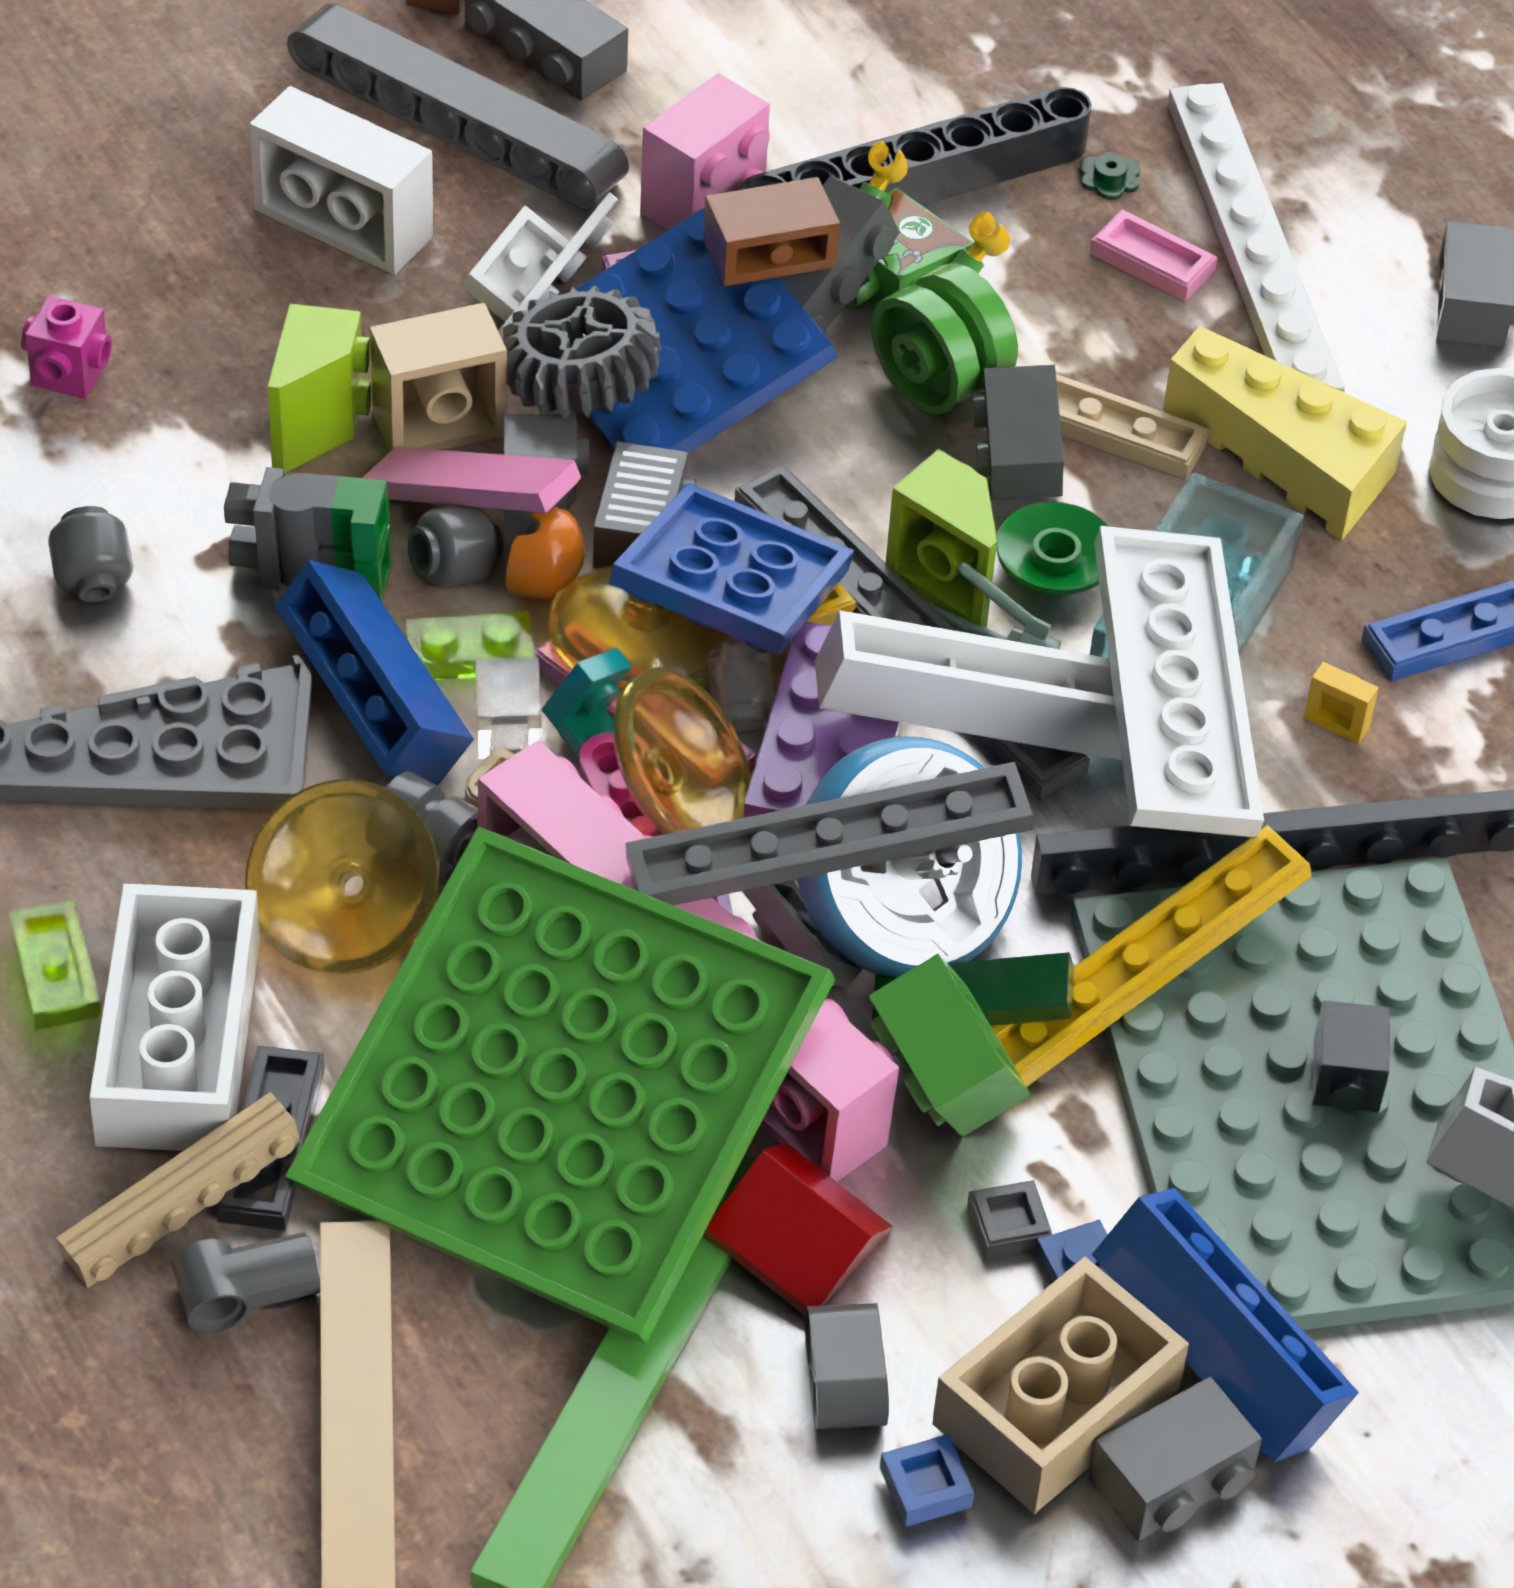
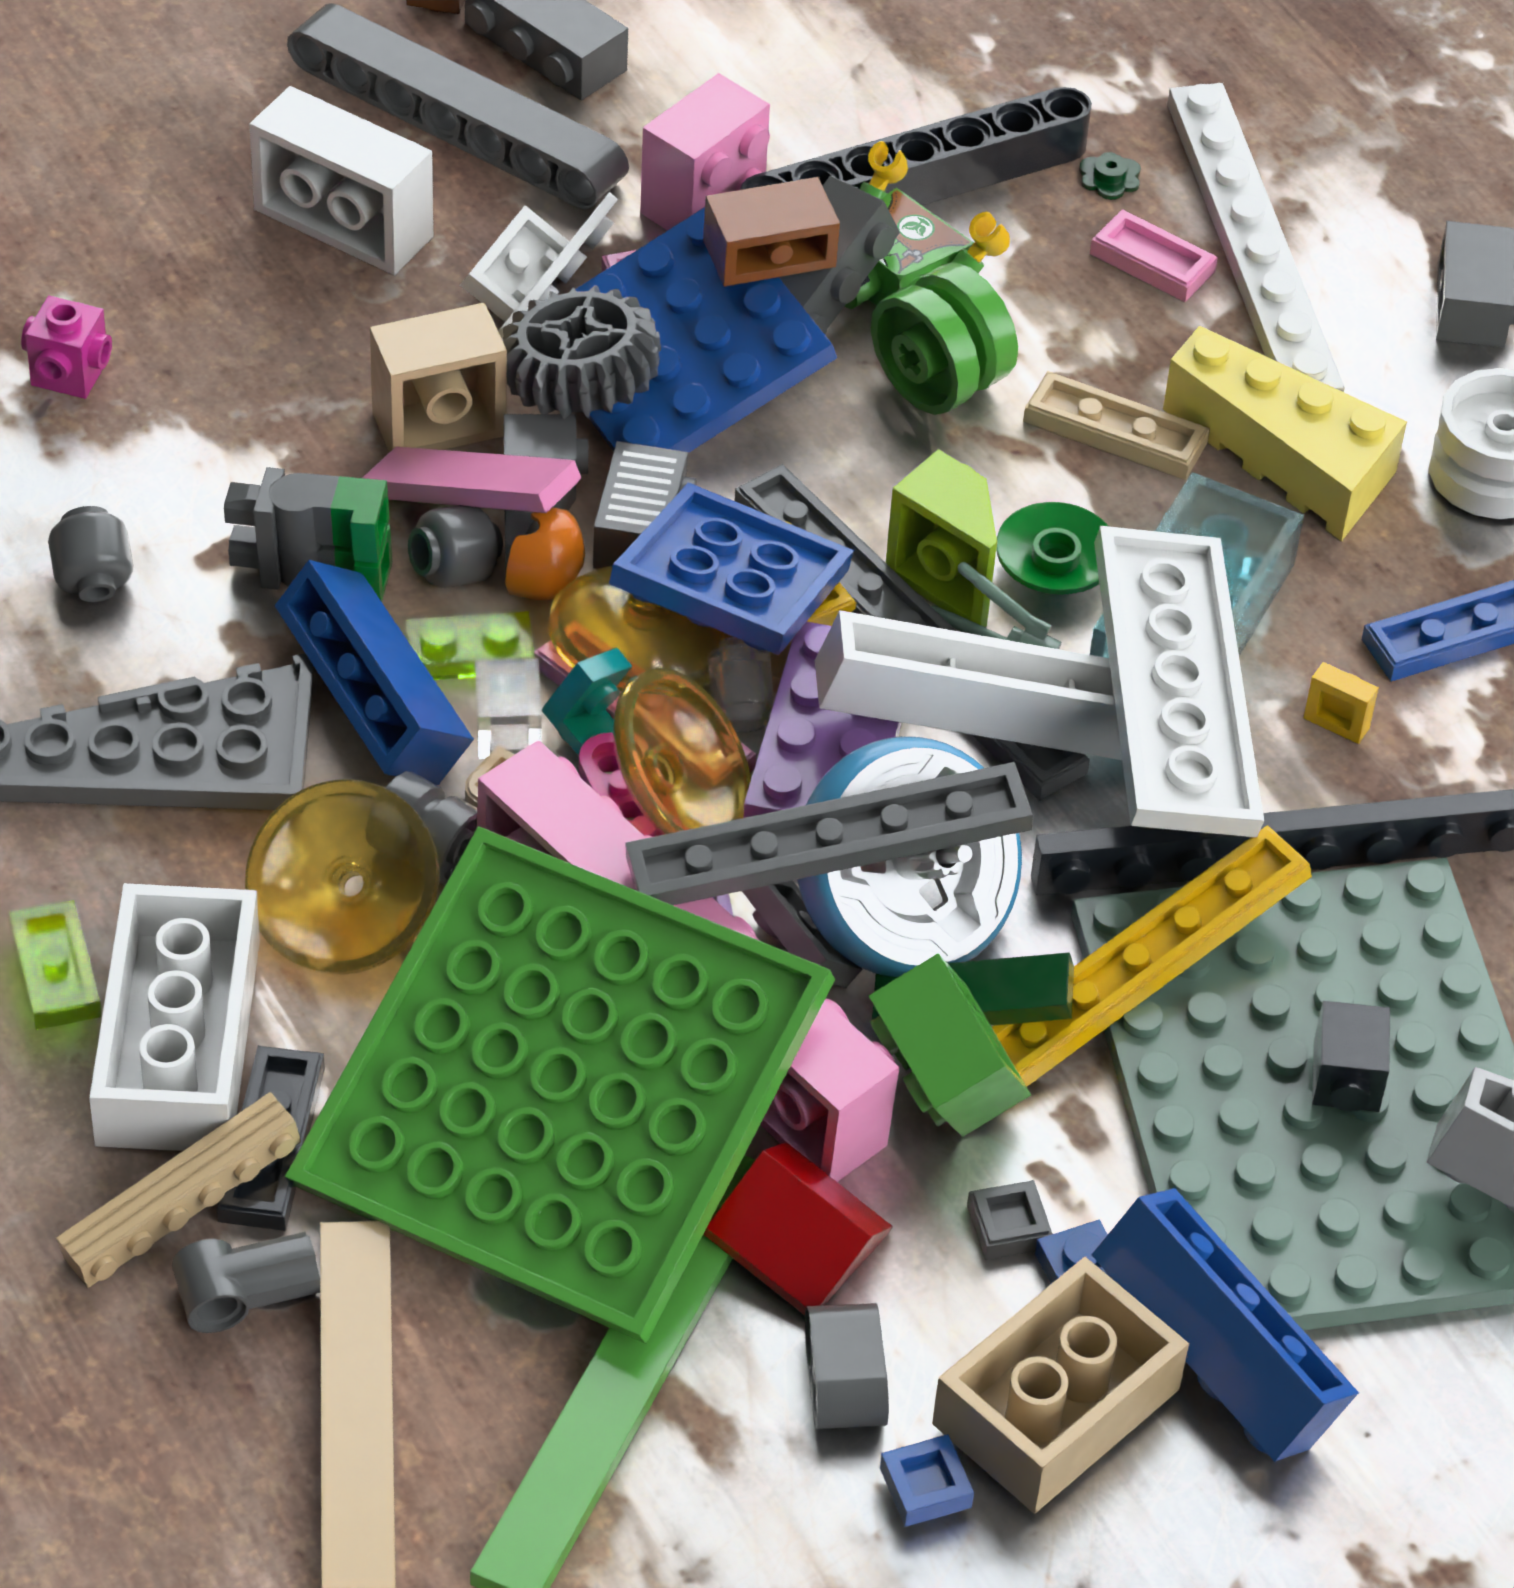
lime slope [268,304,372,473] -> none
dark grey brick [973,364,1064,500] -> none
brick [1088,1376,1262,1541] -> none

